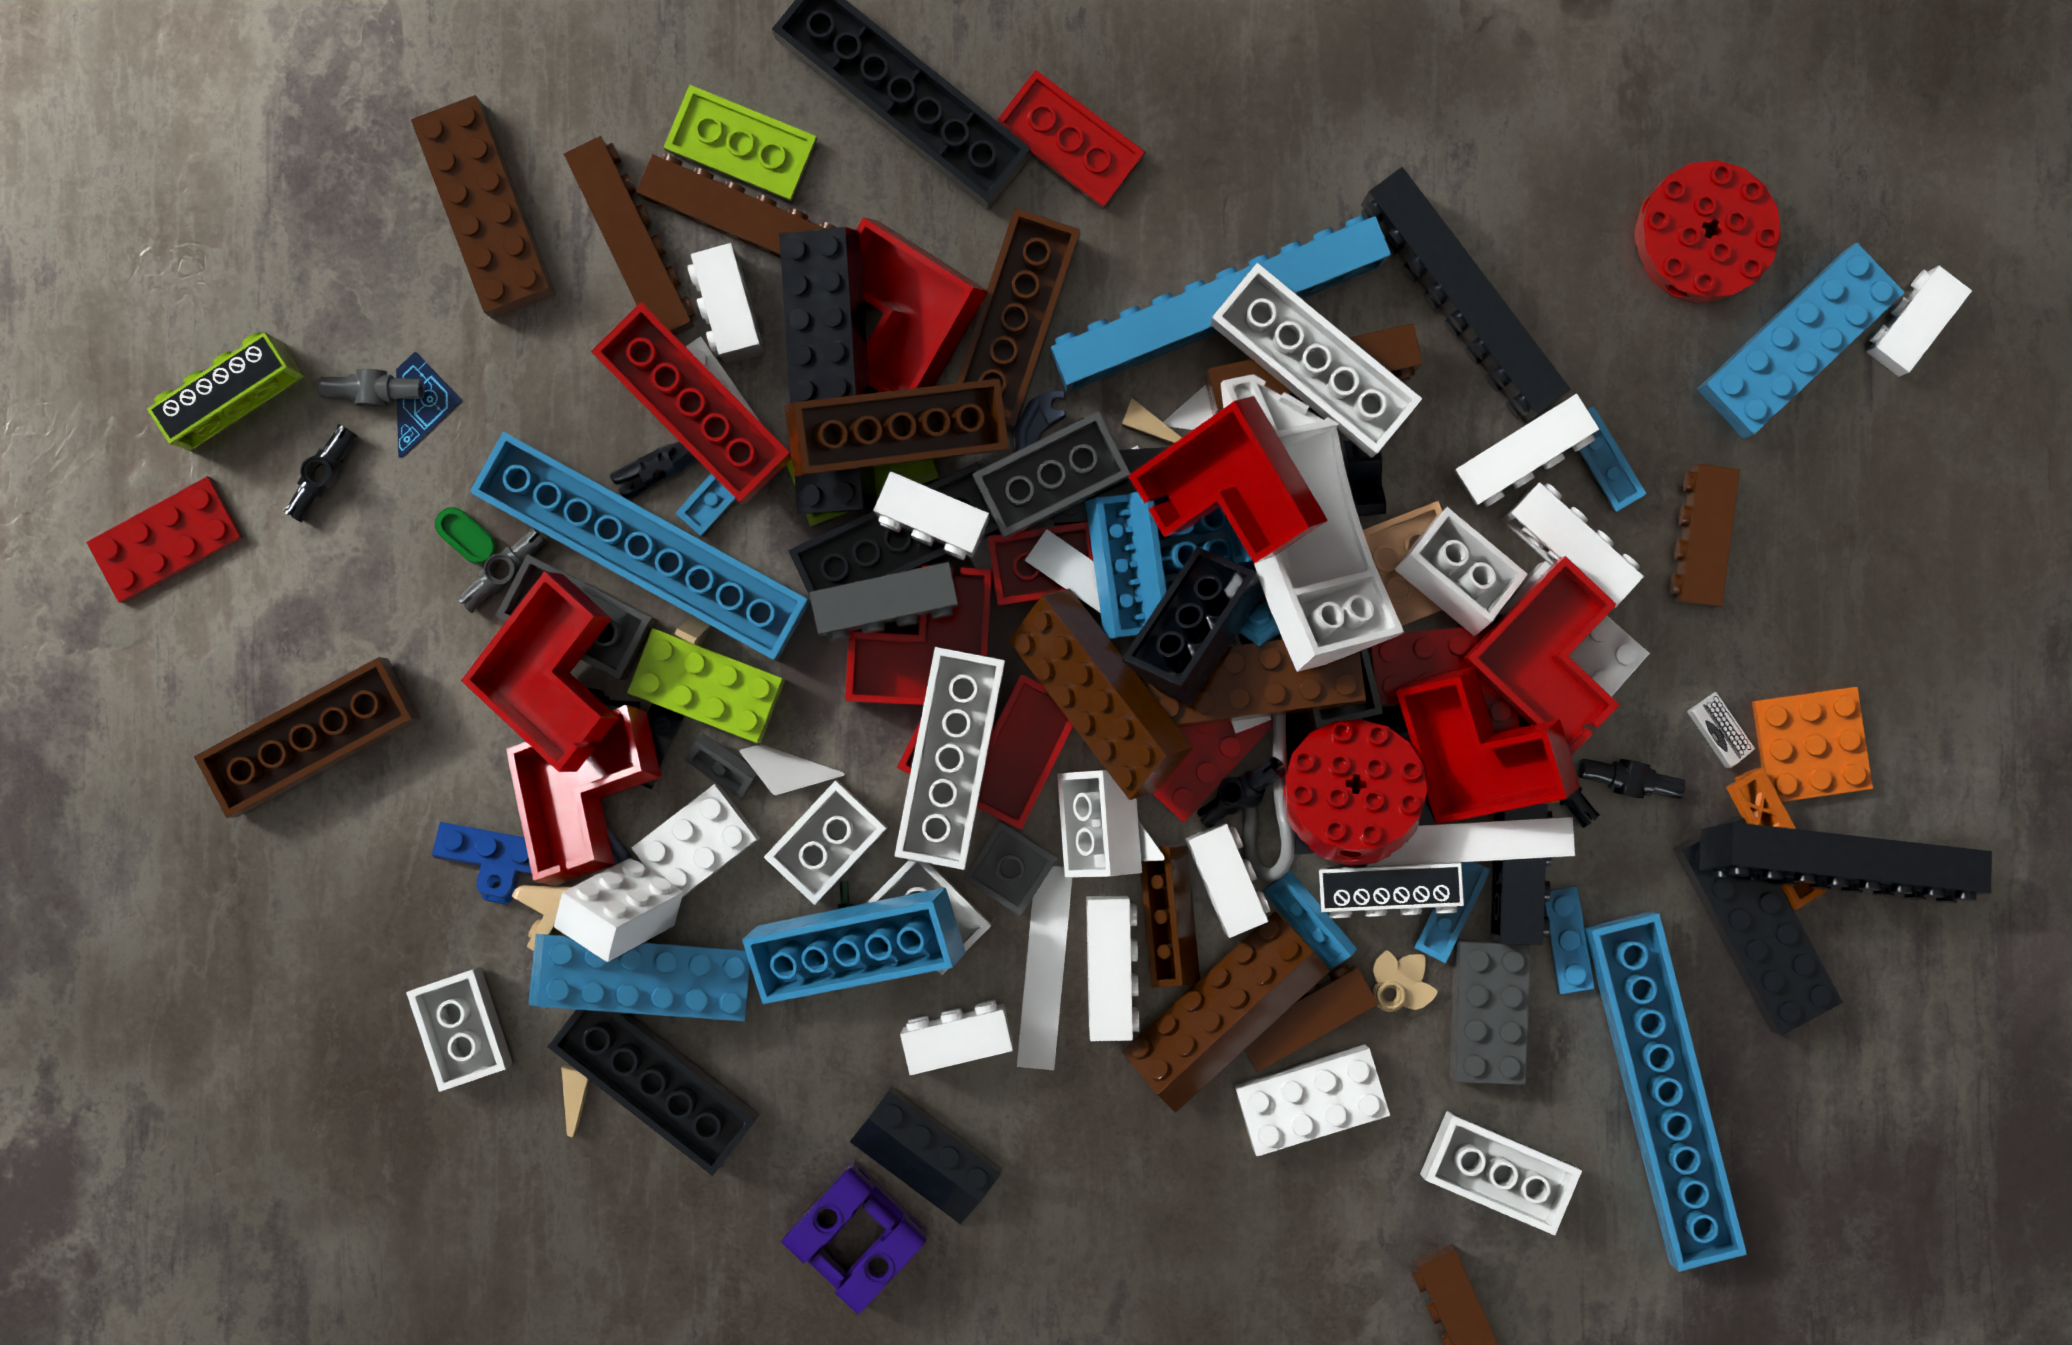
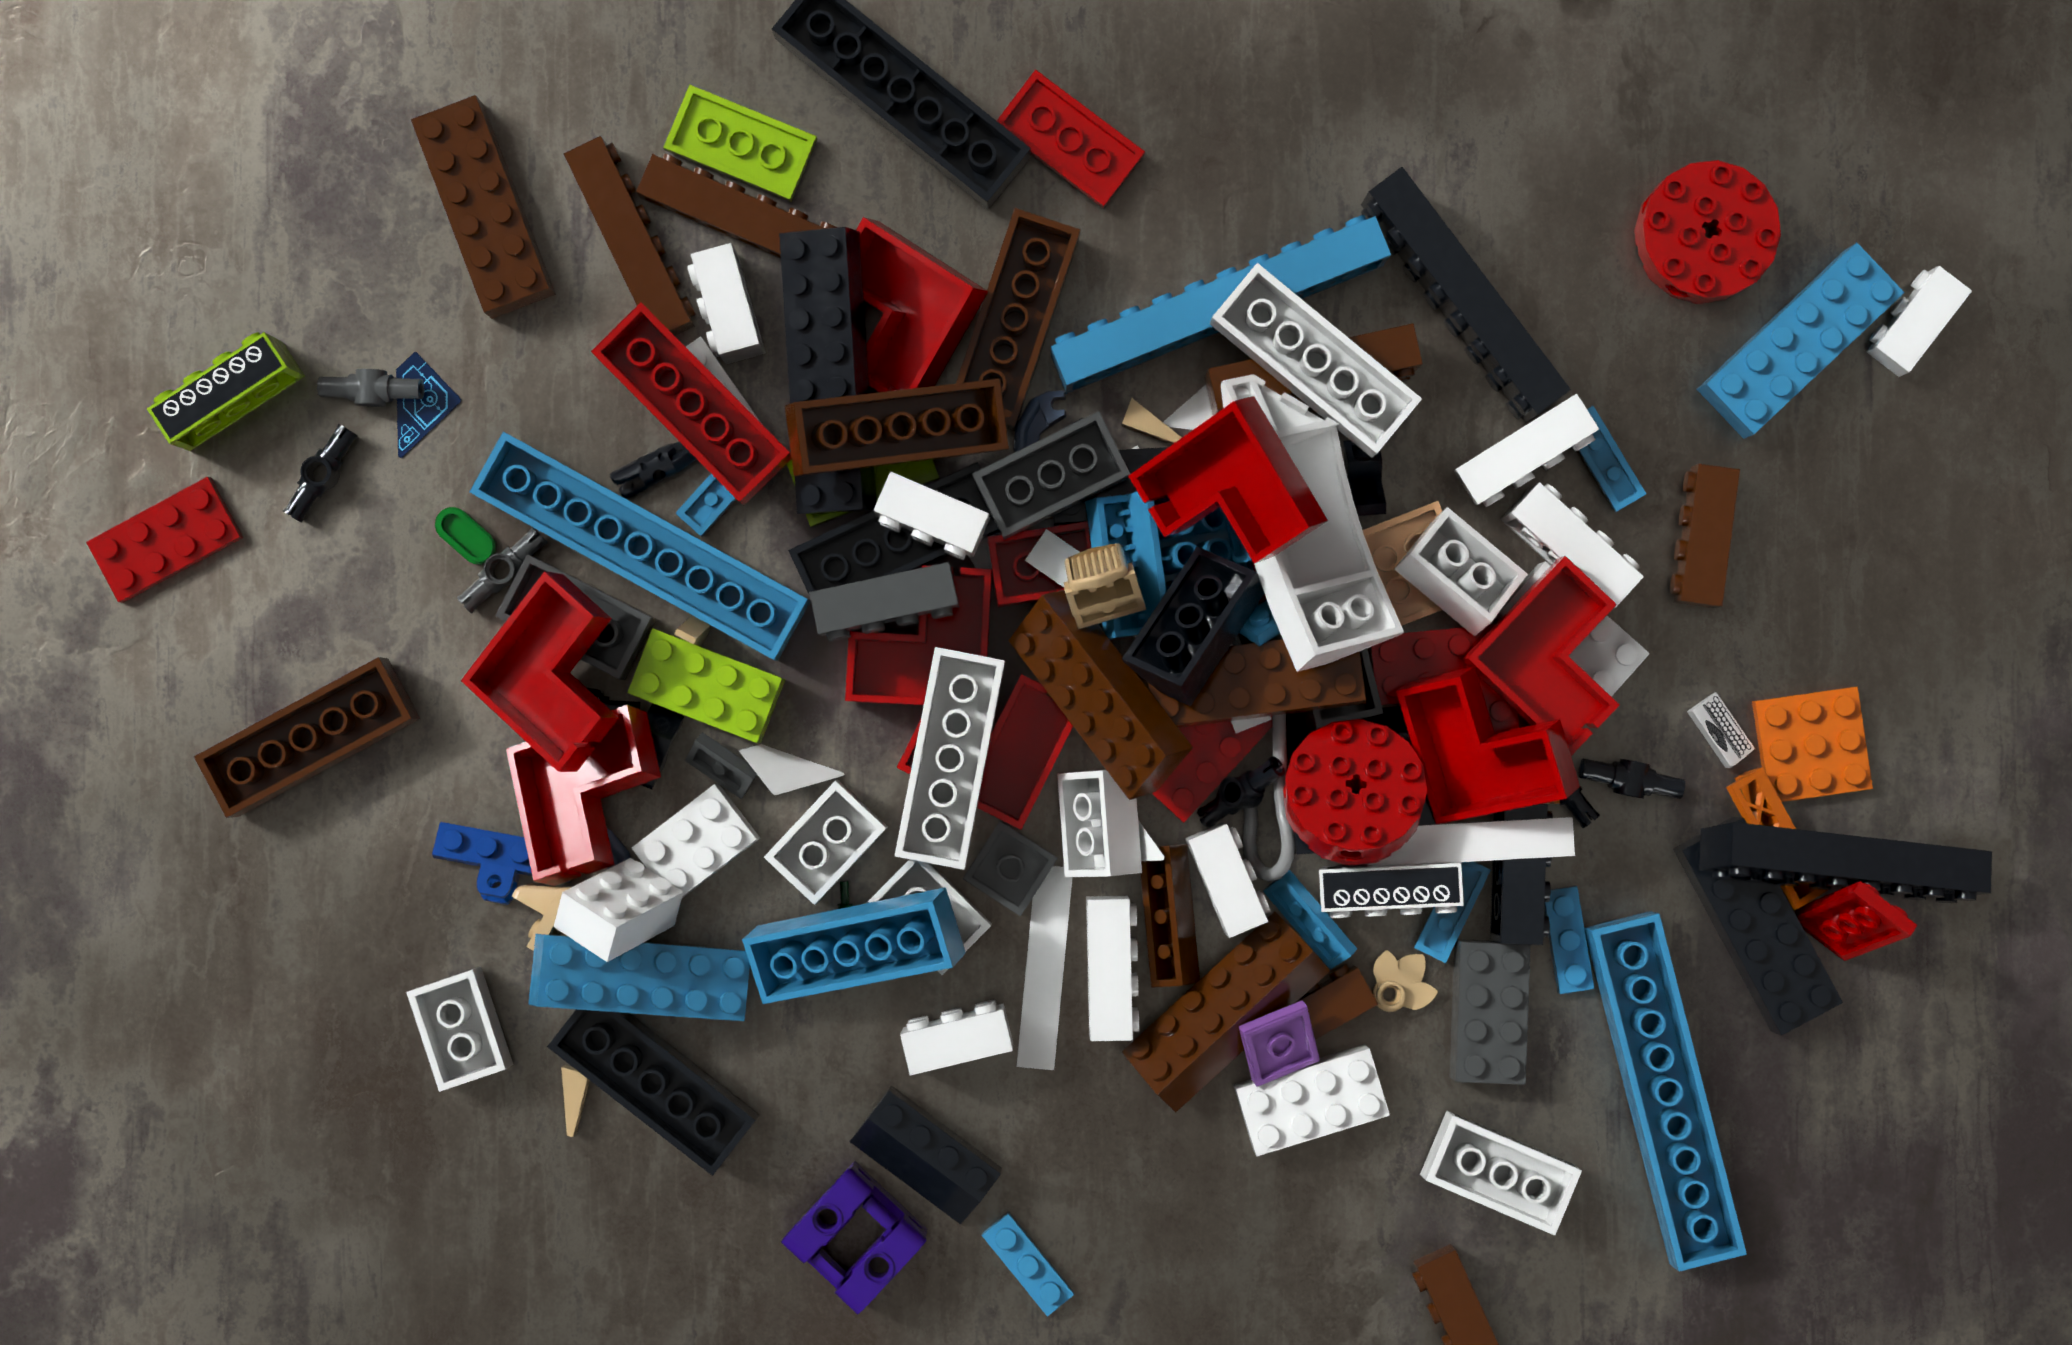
none -> dark azure plate [982,1212,1074,1317]
none -> tan piece [1063,543,1146,629]
none -> medium lavender plate [1238,1000,1320,1087]
none -> red plate [1794,881,1917,961]

